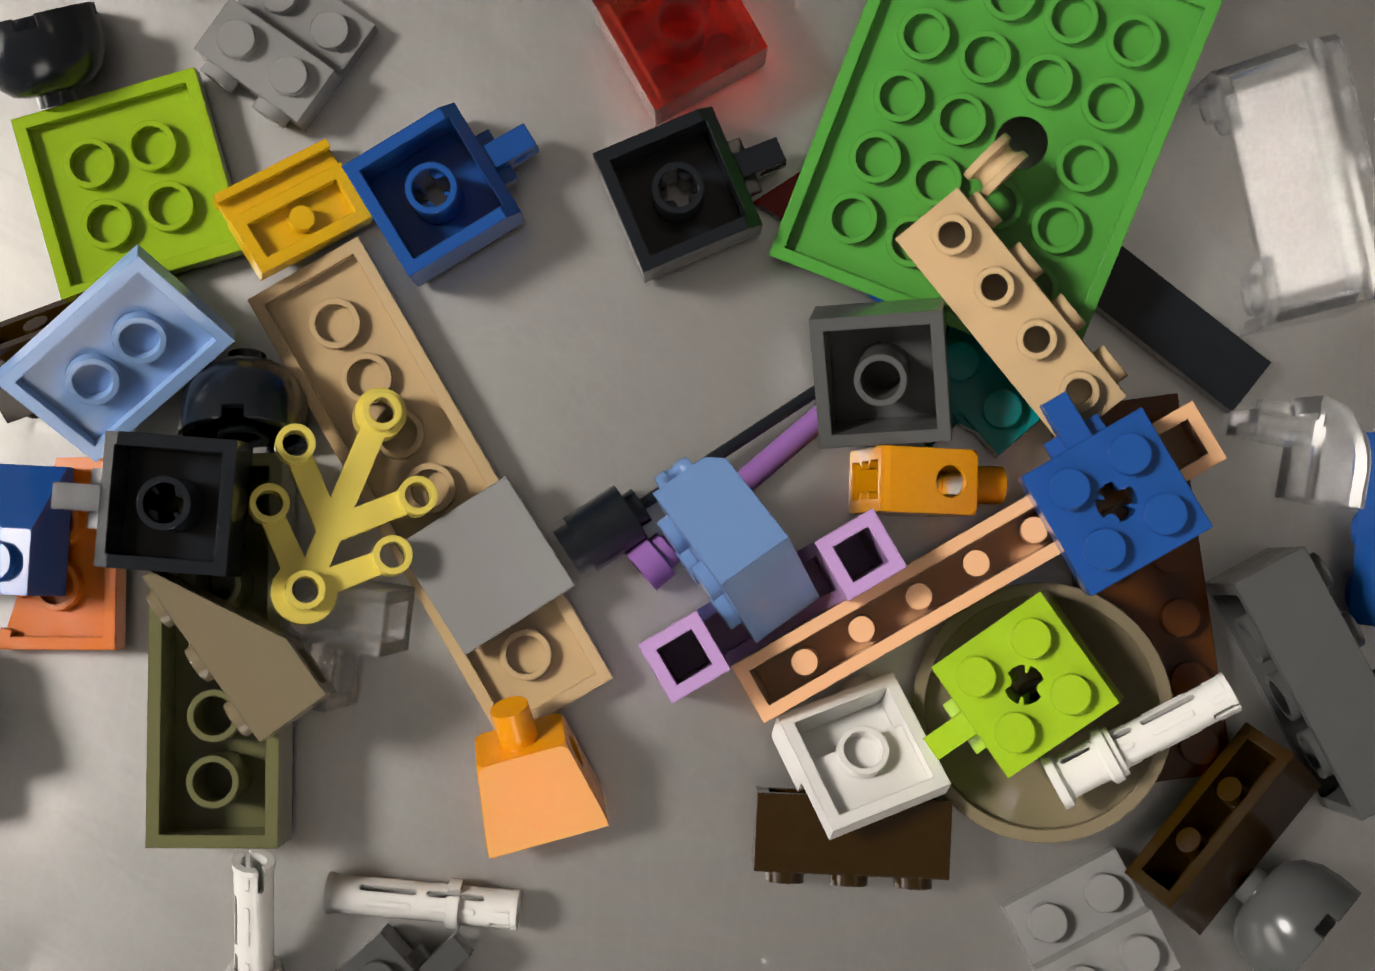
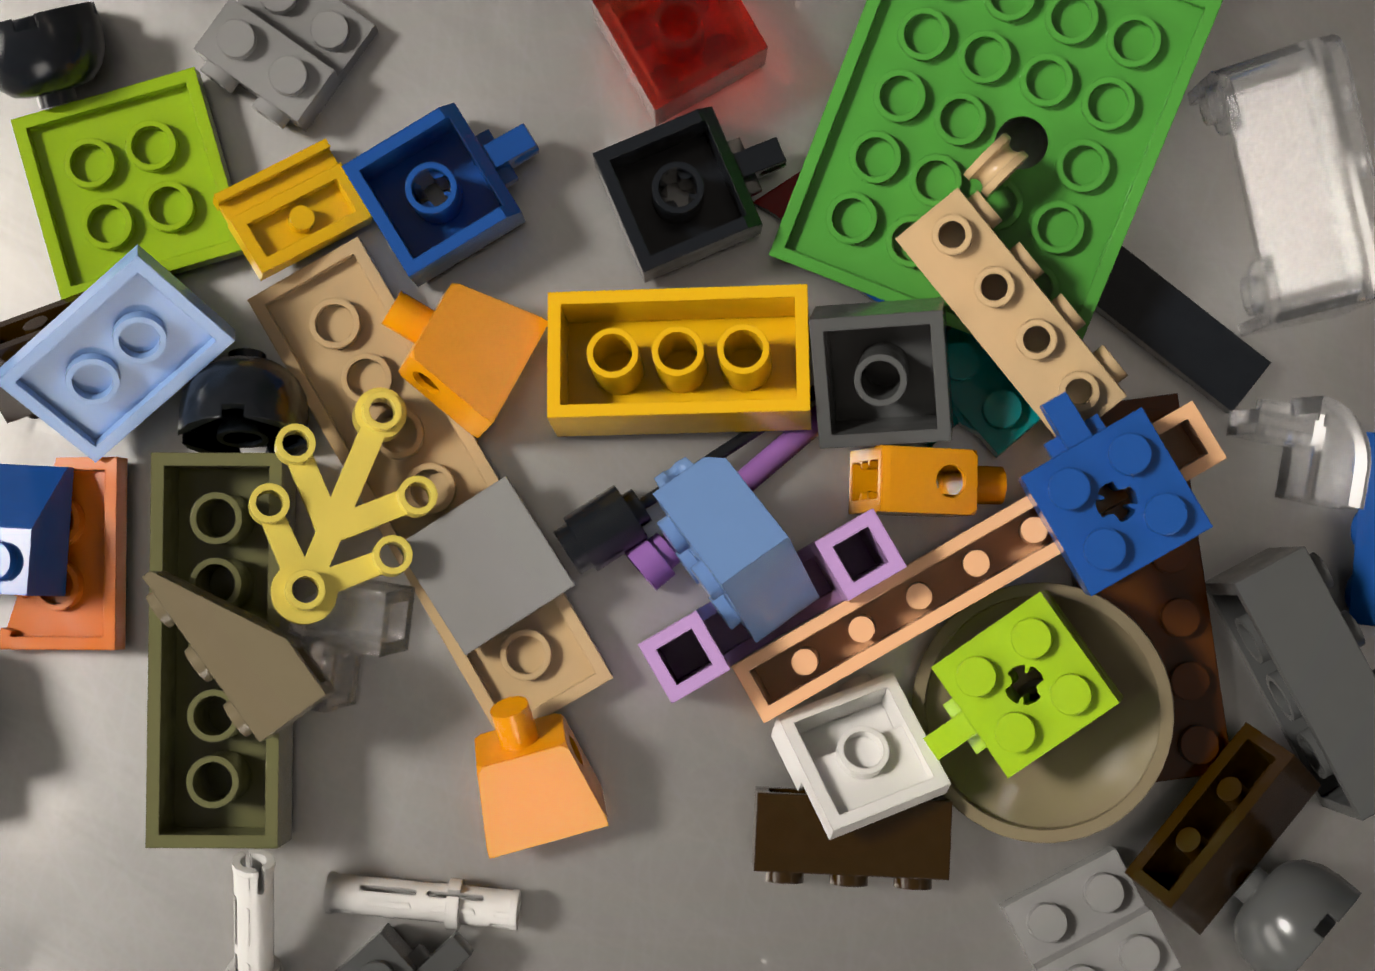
black hinge [51,431,253,577] -> none
white pin [1039,672,1243,810] -> none
none -> light orange torso [381,283,548,438]
none -> yellow brick [547,284,812,437]

